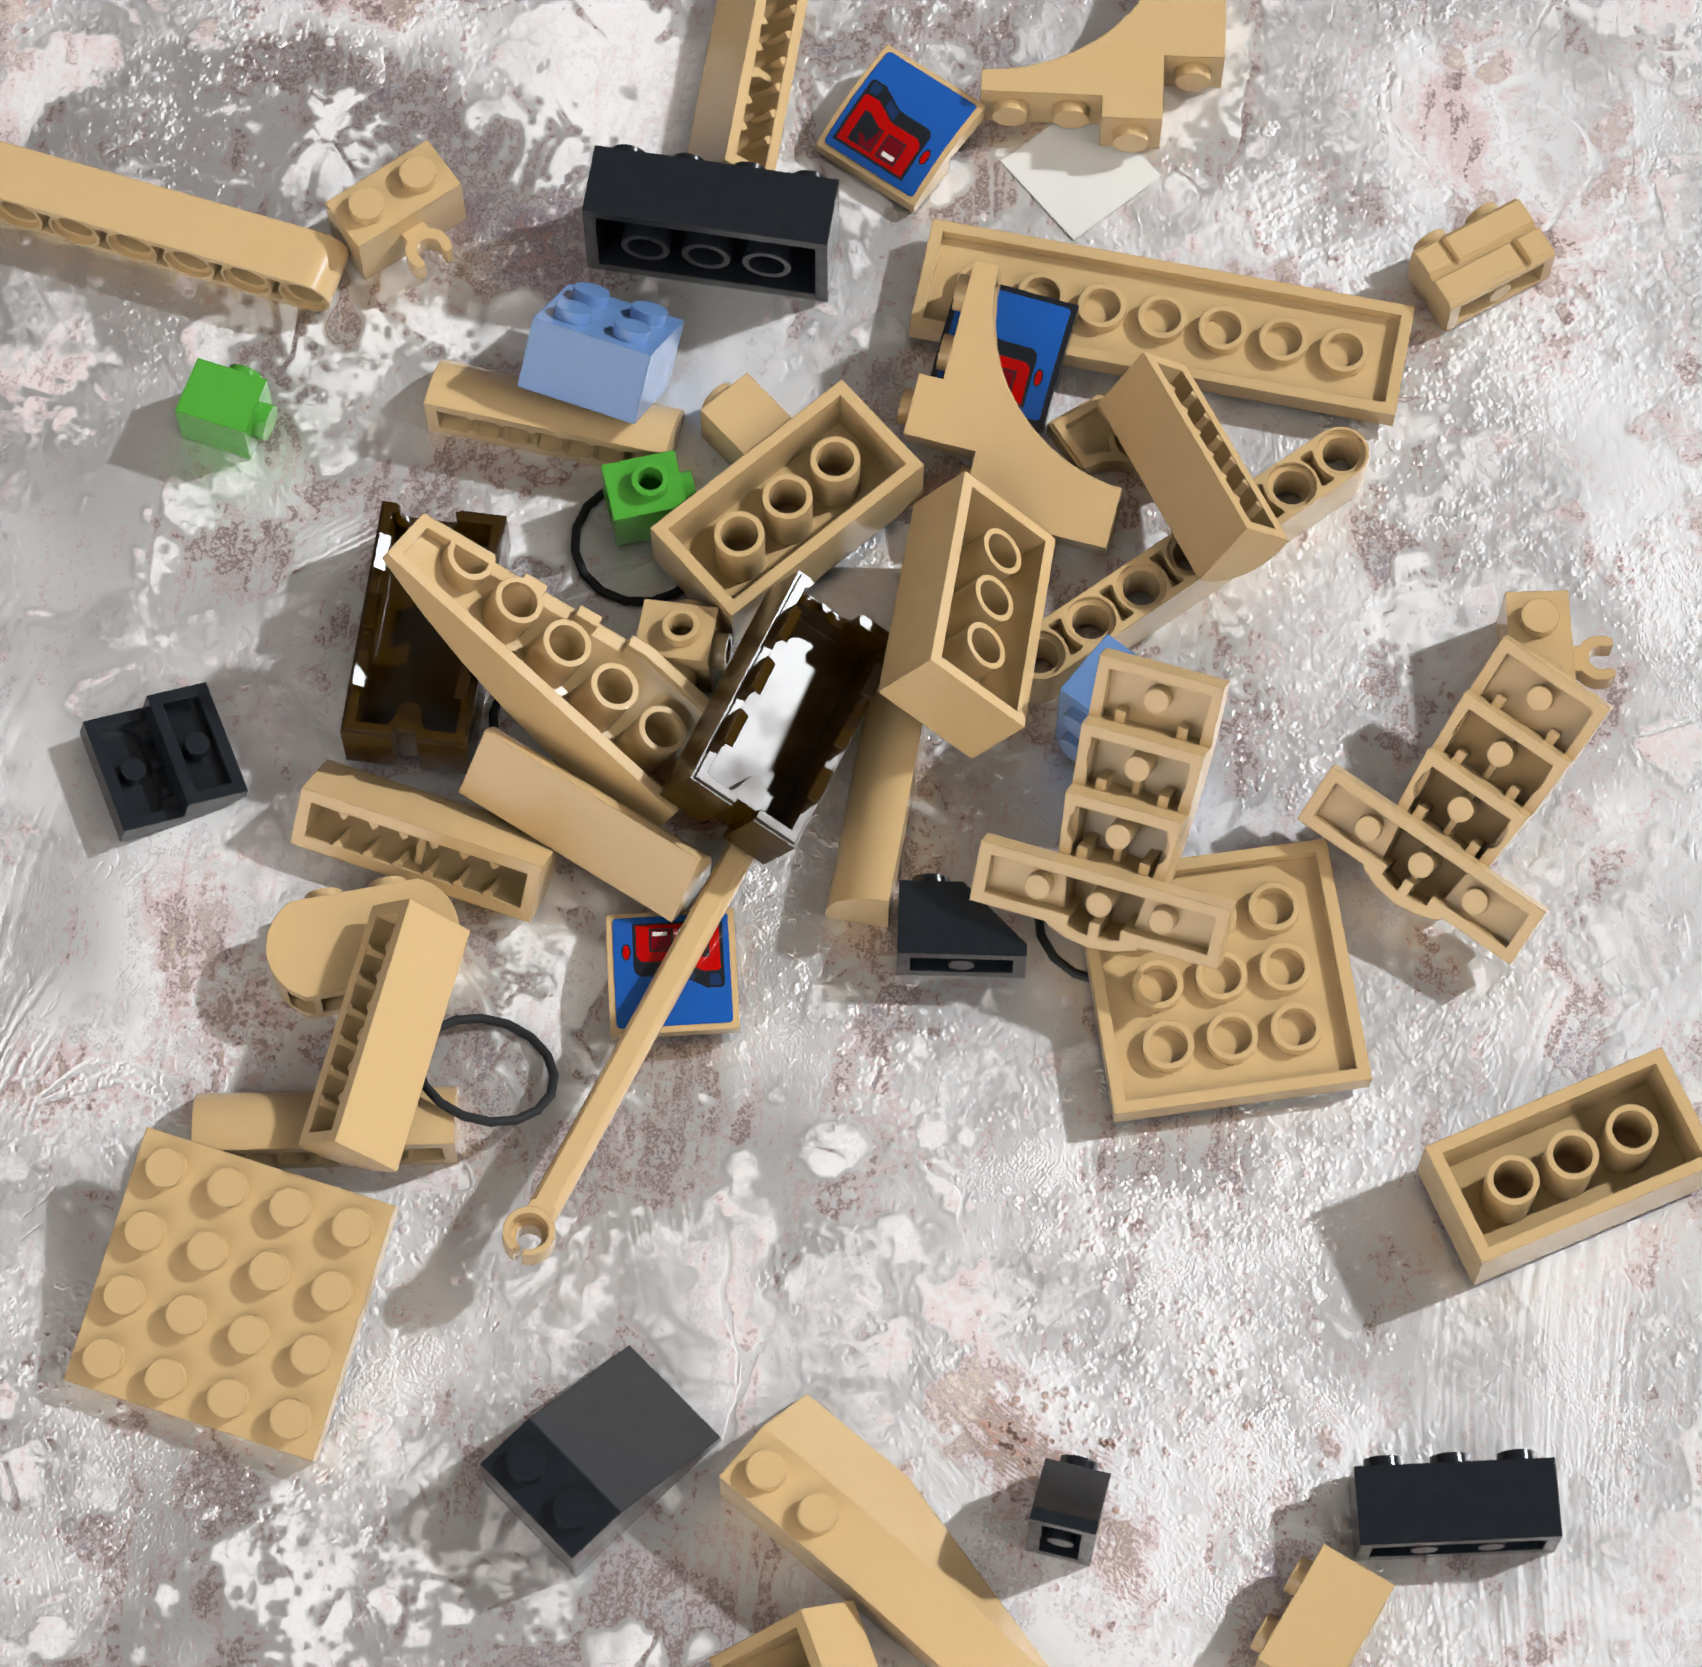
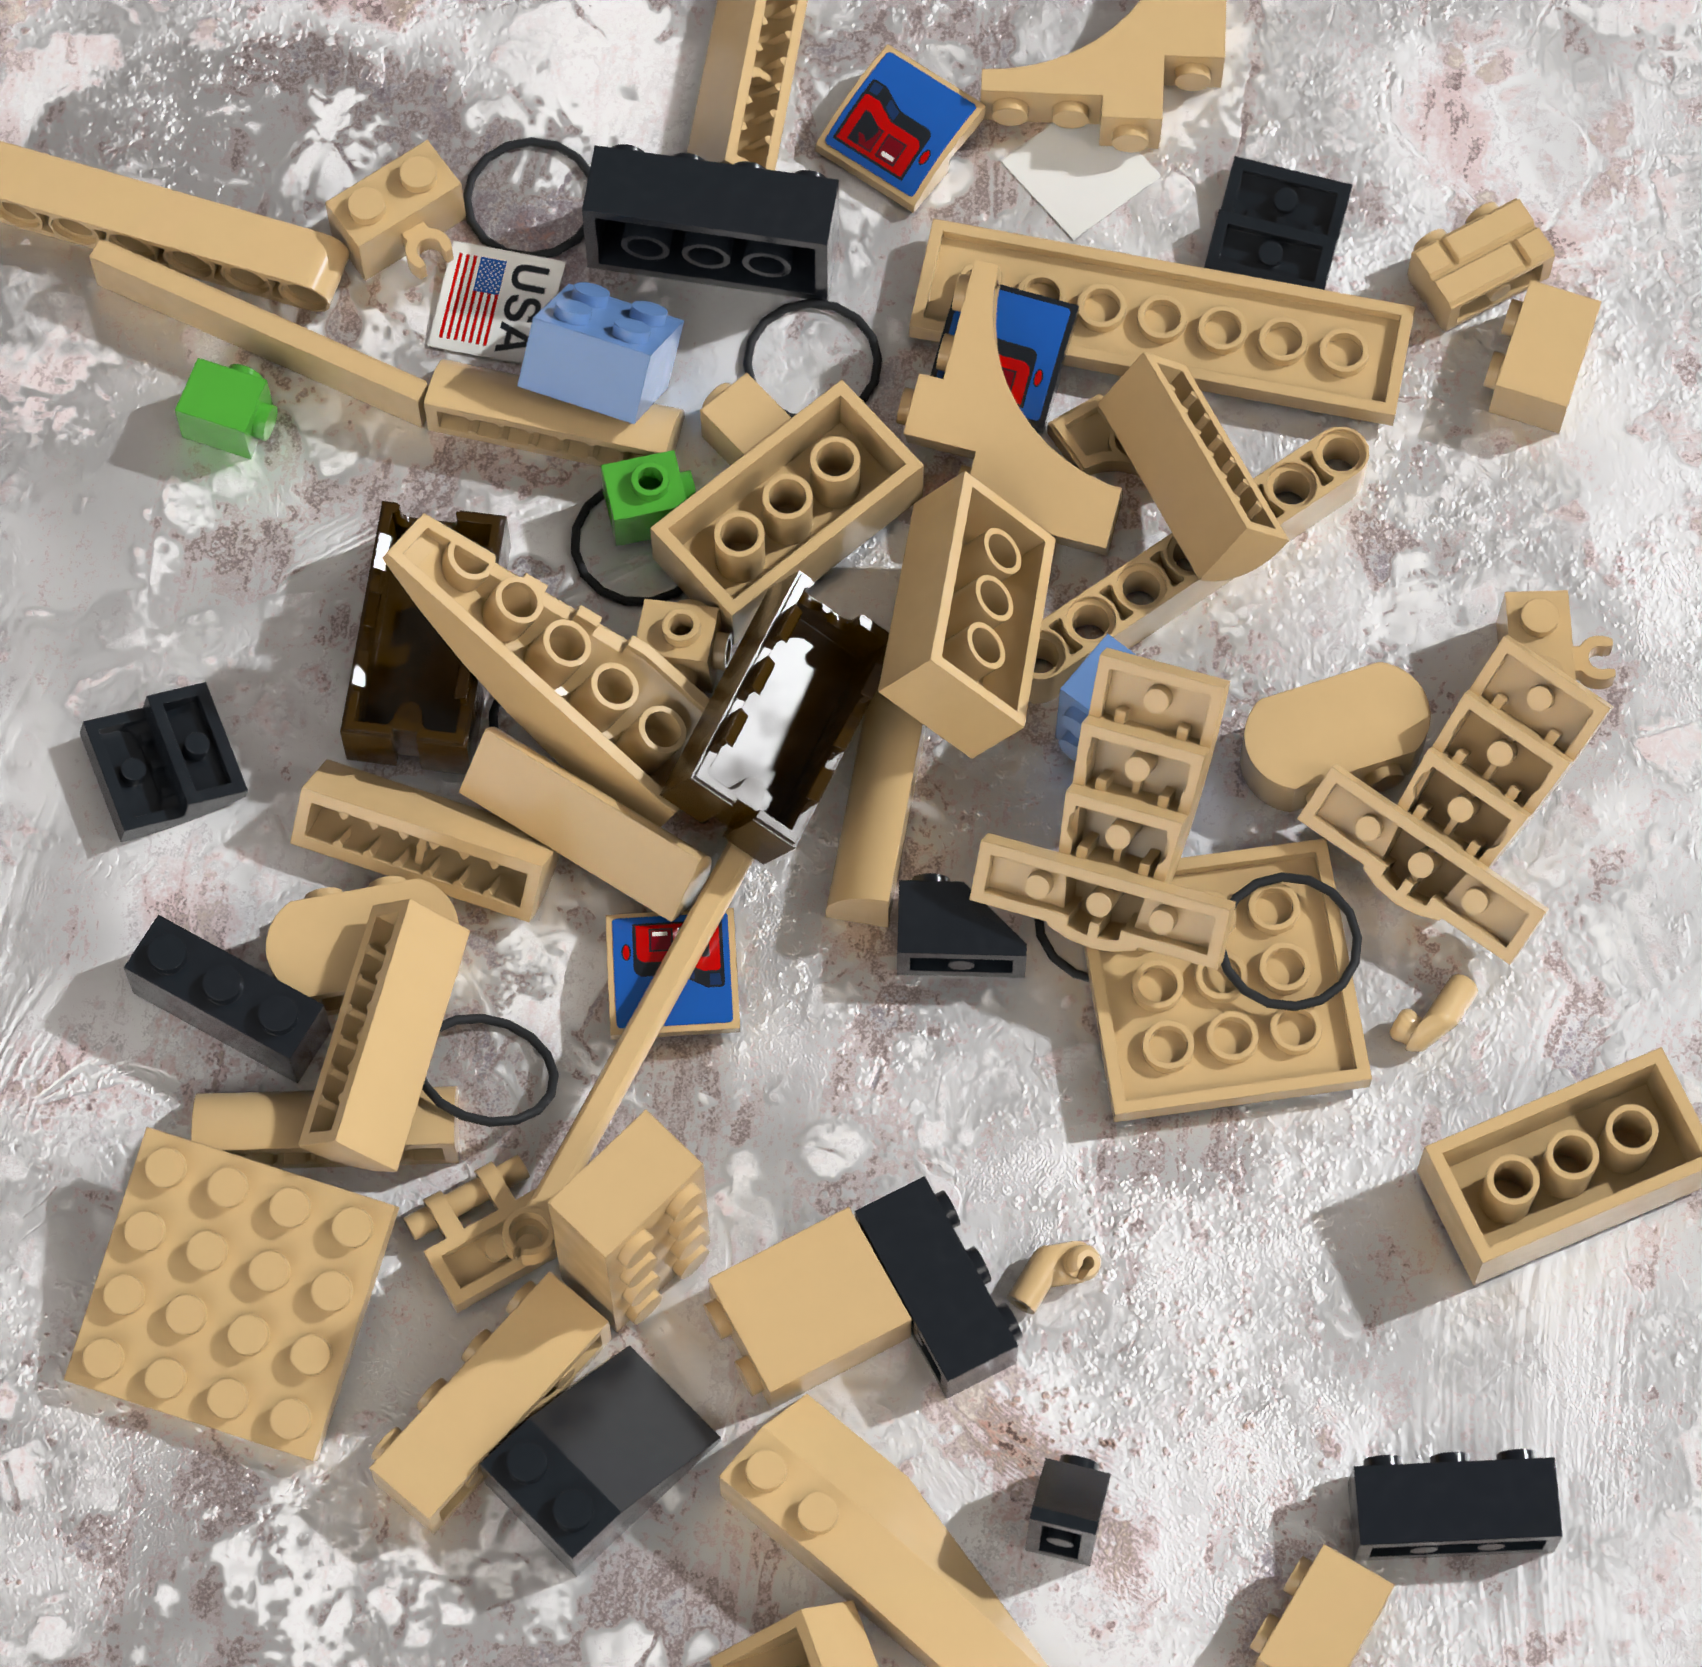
none -> tan tile [89,239,428,428]
none -> black brick [124,915,331,1084]
none -> tan brick [369,1271,612,1535]
none -> tan plate [403,1154,558,1313]
none -> sticker [427,240,566,364]
none -> black piece [463,137,590,258]
none -> tan brick [548,1109,710,1332]
none -> tan brick [703,1207,912,1410]
none -> black piece [743,299,883,418]
none -> black brick [855,1176,1023,1399]
none -> tan arm [1007,1241,1101,1315]
none -> black slope [1204,156,1353,290]
none -> black piece [1221,872,1362,1011]
none -> tan brick [1240,662,1431,812]
none -> tan arm [1389,974,1478,1052]
none -> tan brick [1483,280,1602,434]

